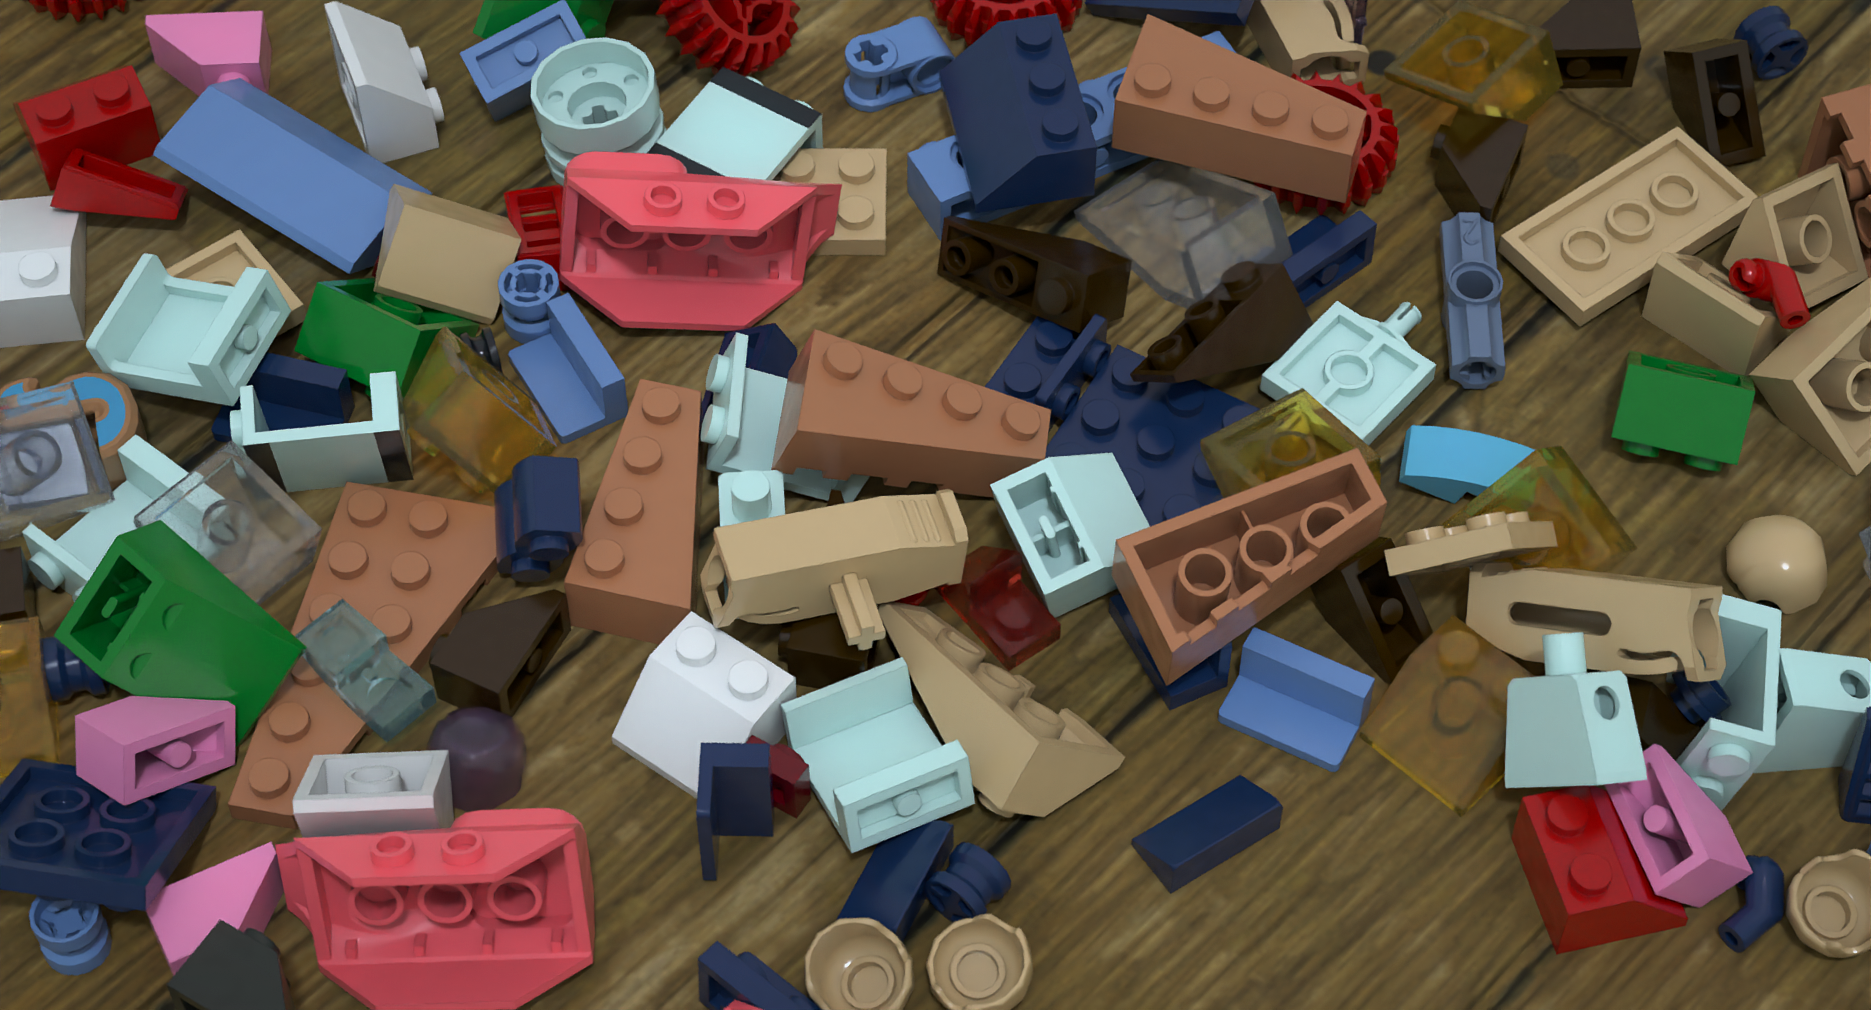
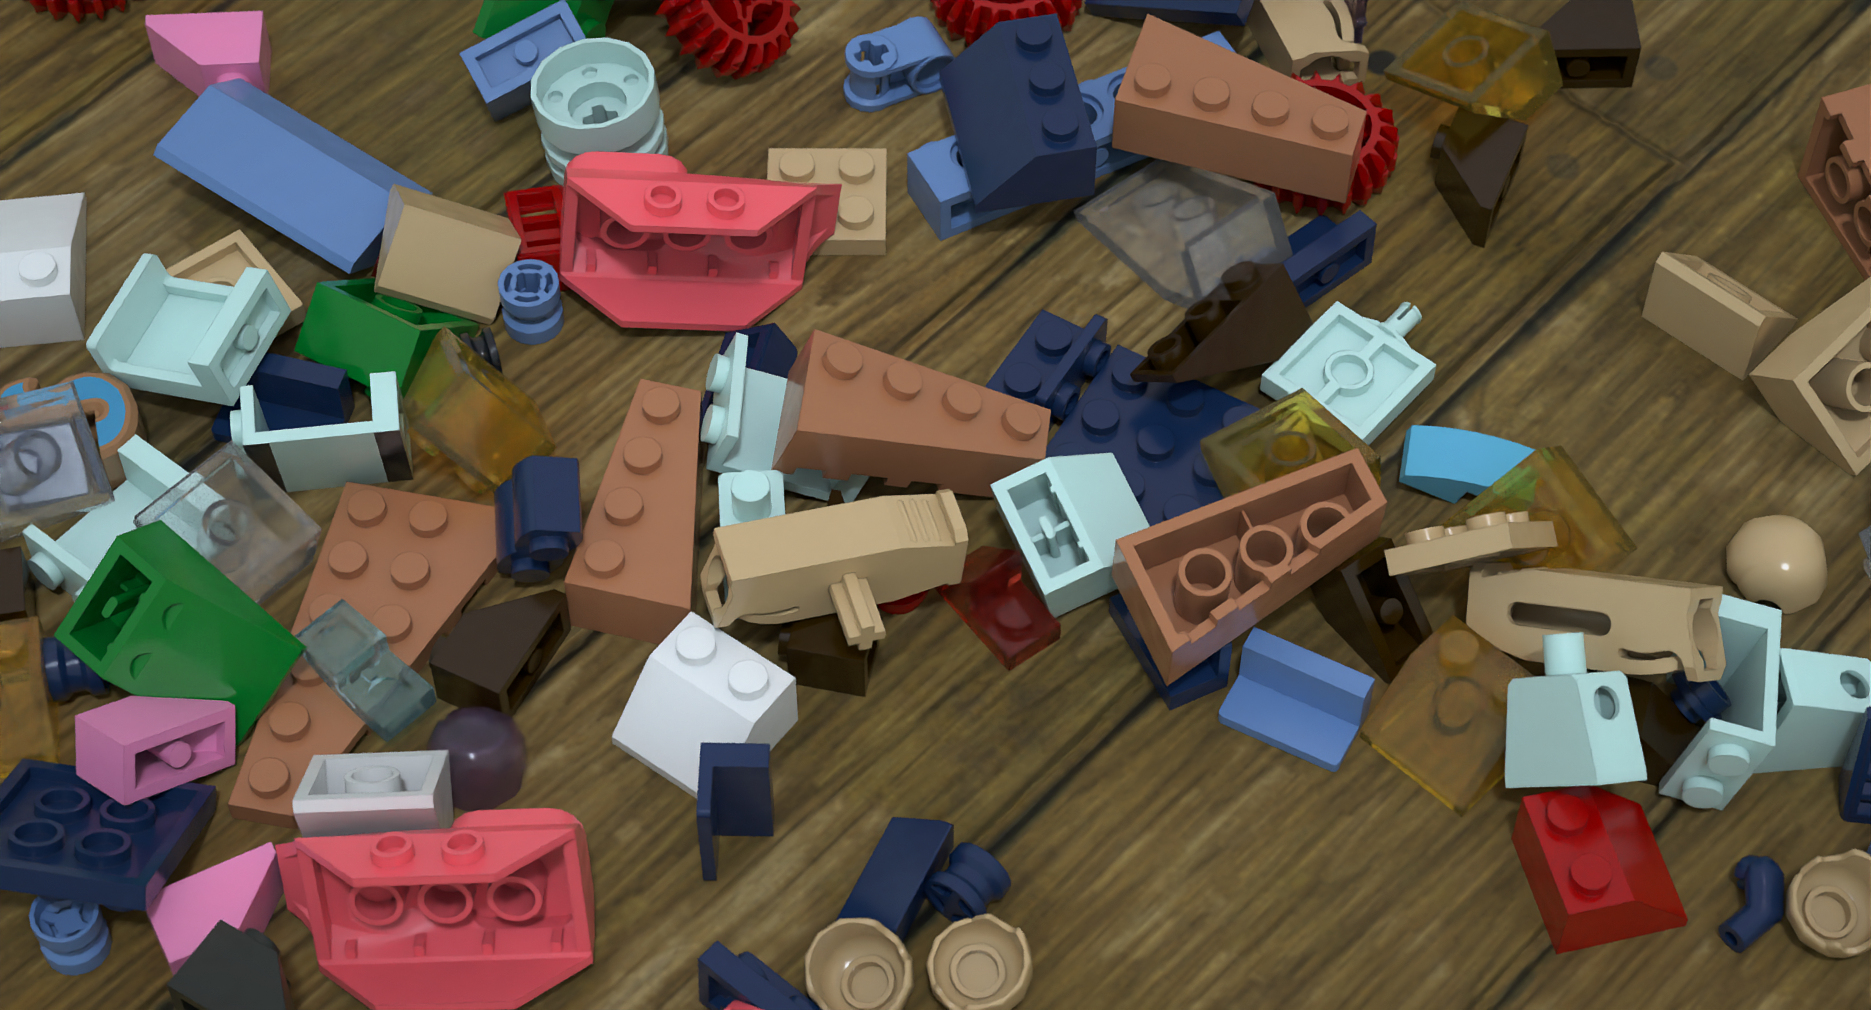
red slope [13,65,160,191] -> none
red slope [50,147,189,220] -> none
white slope [324,1,445,163] -> none
medium blue panel [508,293,628,444] -> none
light aqua panel [647,67,823,180] -> none
dark red plate [746,735,811,819] -> none
light aqua panel [780,657,975,854] -> none
tan wedge [878,601,1125,818] -> none
dark brown slope [937,216,1132,333] -> none
dark blue slope [1131,775,1283,894] -> none
sand blue piece [1439,212,1505,389] -> none
tan plate [1498,126,1758,327] -> none
bright pink slope [1605,743,1753,908] -> none
green slope [1611,350,1756,471] -> none
dark brown slope [1663,39,1766,166] -> none
tan slope [1721,163,1868,309] -> none
red arm [1729,258,1811,329] -> none
dark blue wheel [1733,6,1809,80] -> none

